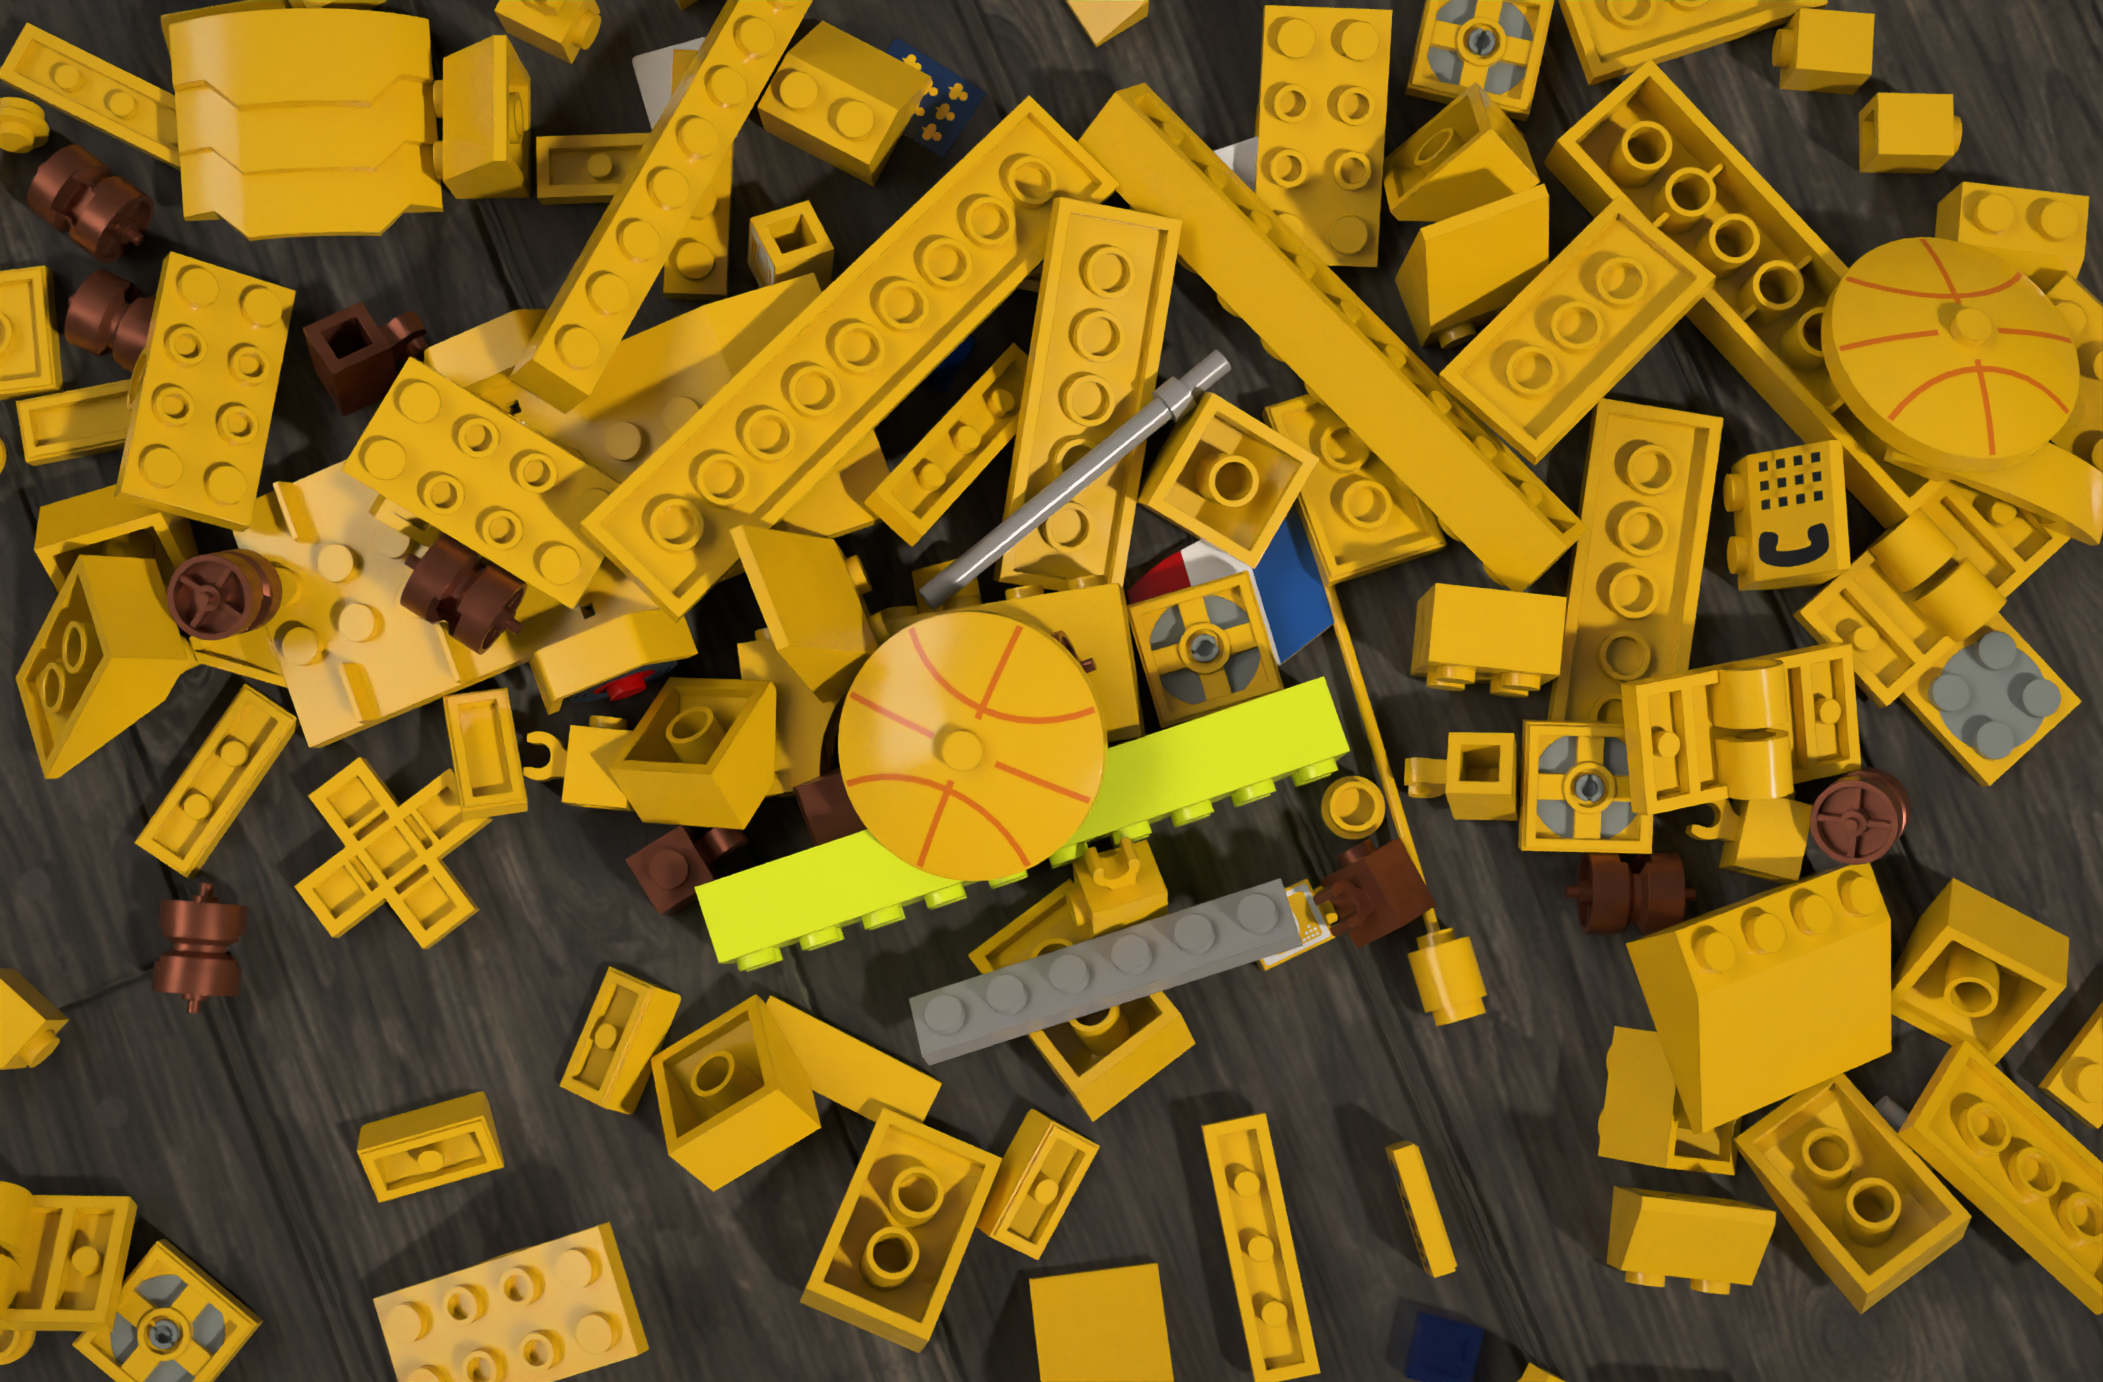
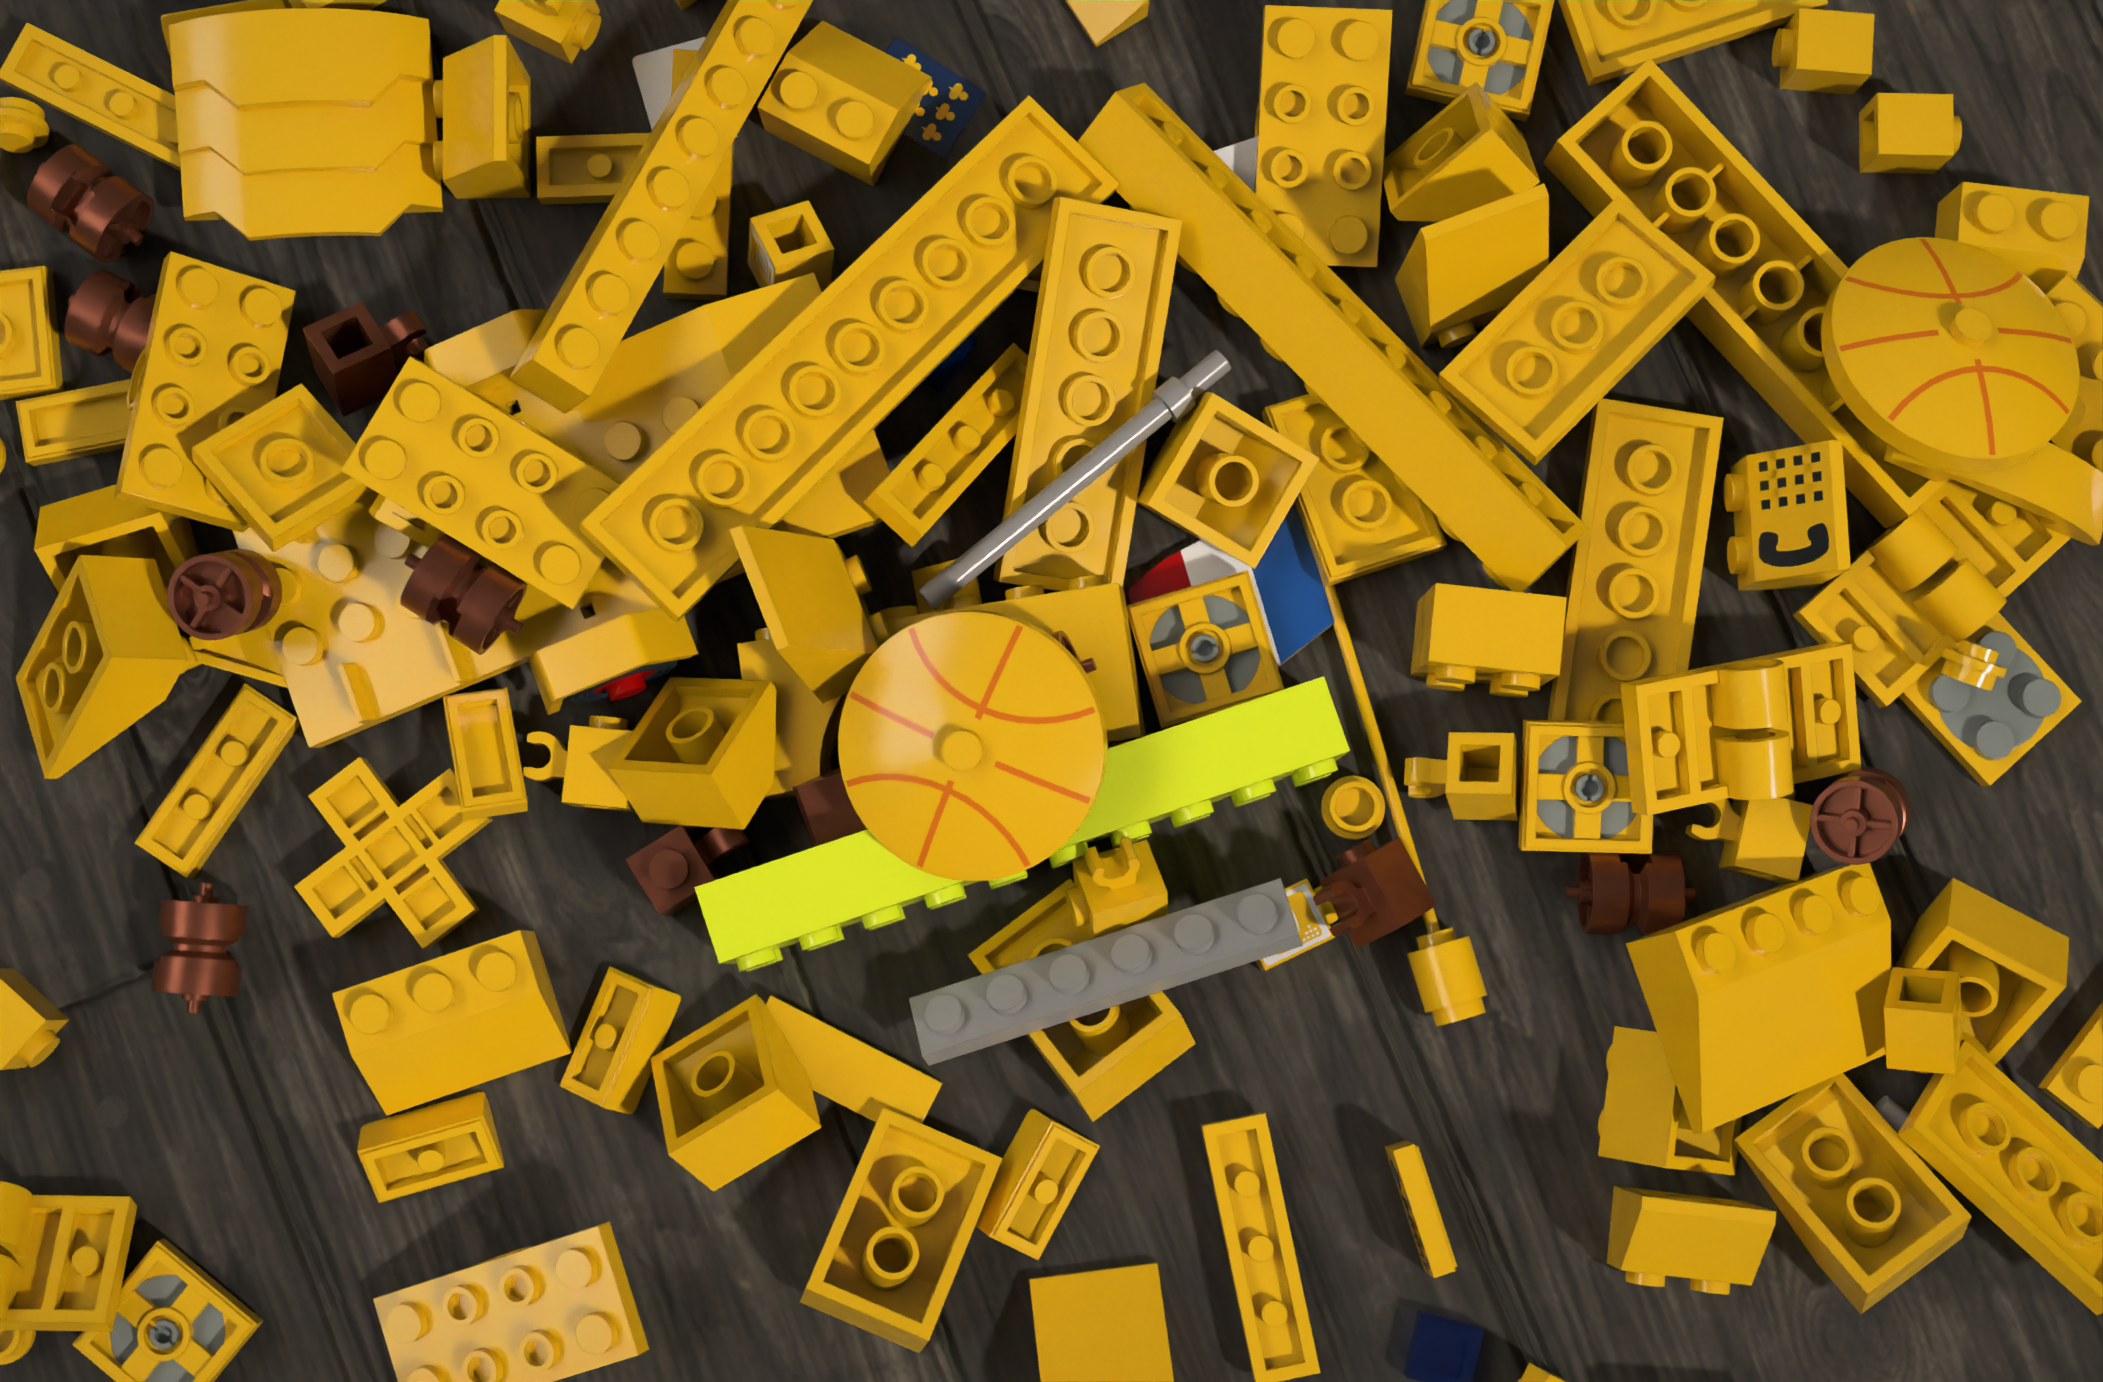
none -> yellow plate [192,383,374,553]
none -> yellow slope [332,930,573,1116]
none -> yellow brick [1884,967,1962,1075]
none -> yellow plate [1940,639,2008,691]

